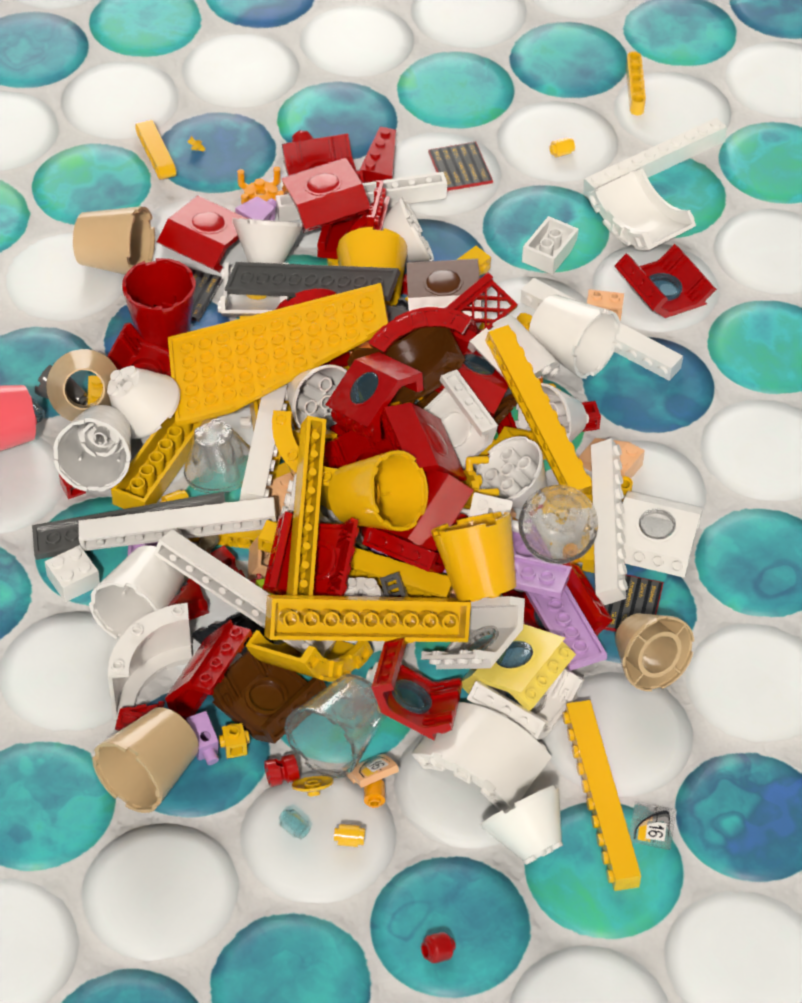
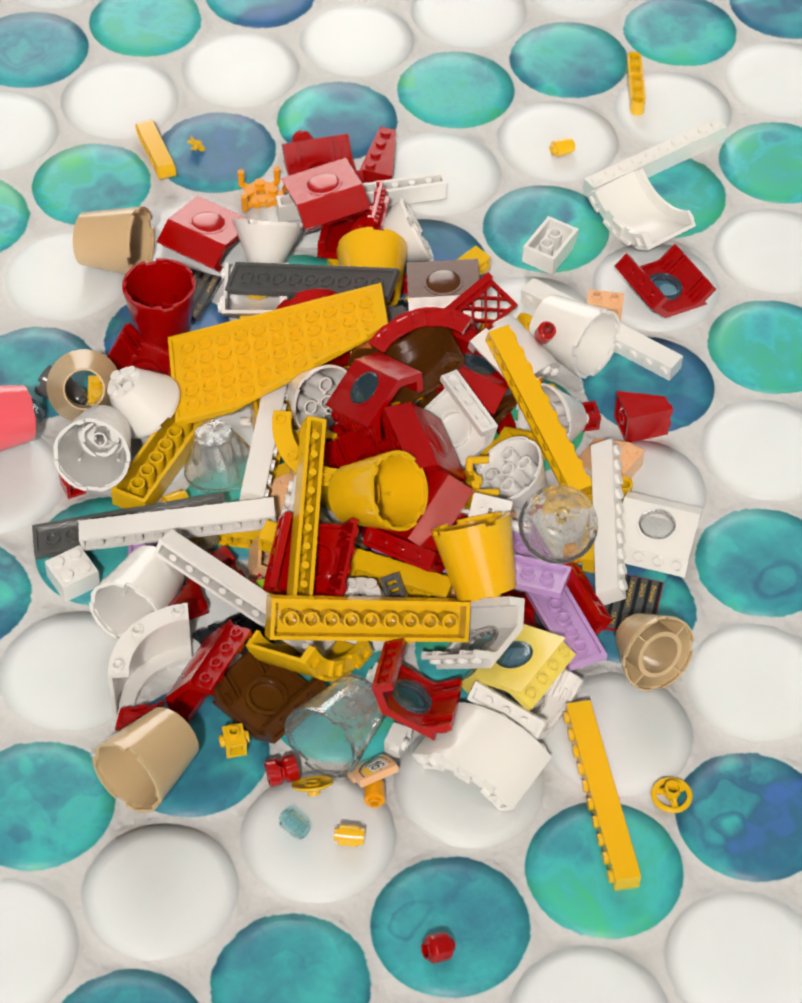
lavender torso [186,711,219,765] -> none
lavender torso [235,197,276,221] -> none
piece [428,142,493,191] -> none
white cone [480,785,563,865] -> none
slope [629,801,677,850] -> none
none -> white brick [384,722,413,758]
none -> red brick [534,321,556,344]
none -> red slope [613,391,673,442]
none -> yellow piece [651,777,693,813]

